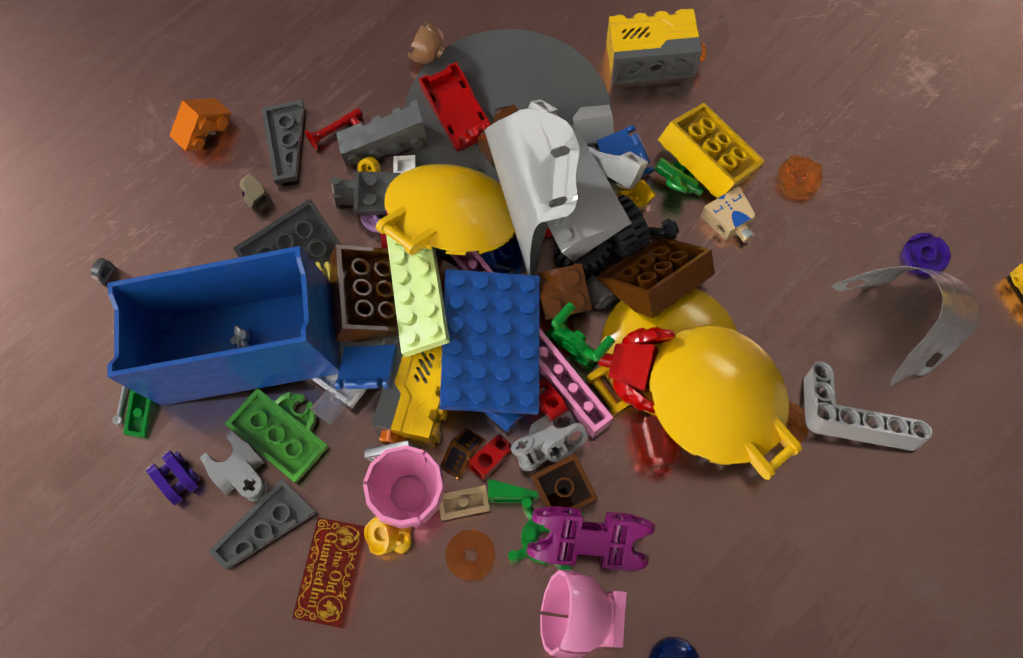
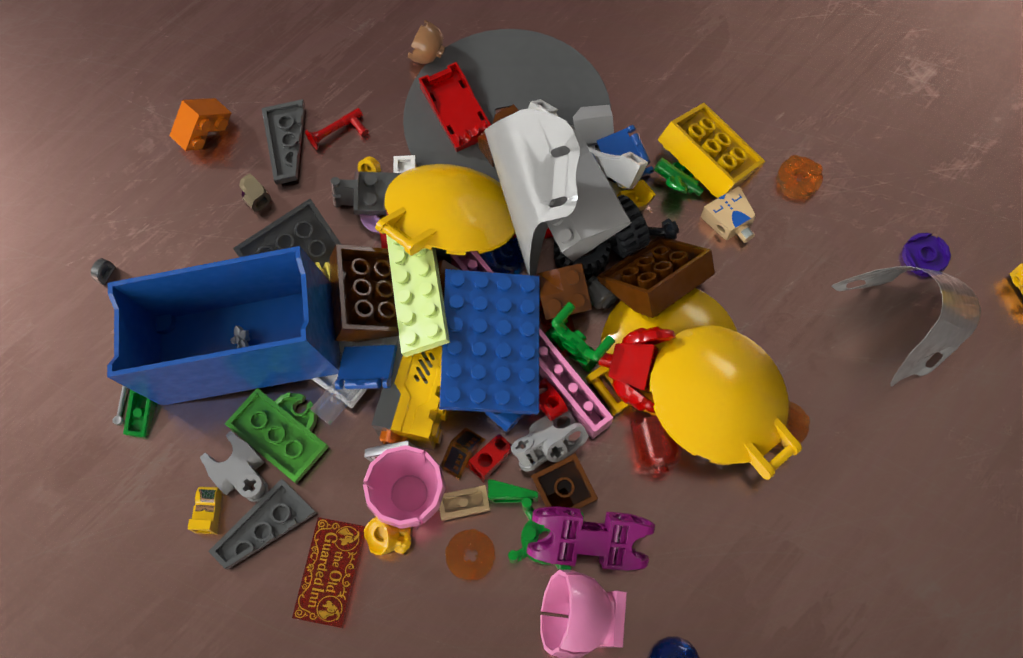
dark purple brick [146,450,200,506] -> none
dark grey wedge [336,100,429,165] -> none
piece [606,9,706,85] -> none
light grey beam [803,361,932,451] -> none
none -> yellow leg [188,487,222,534]

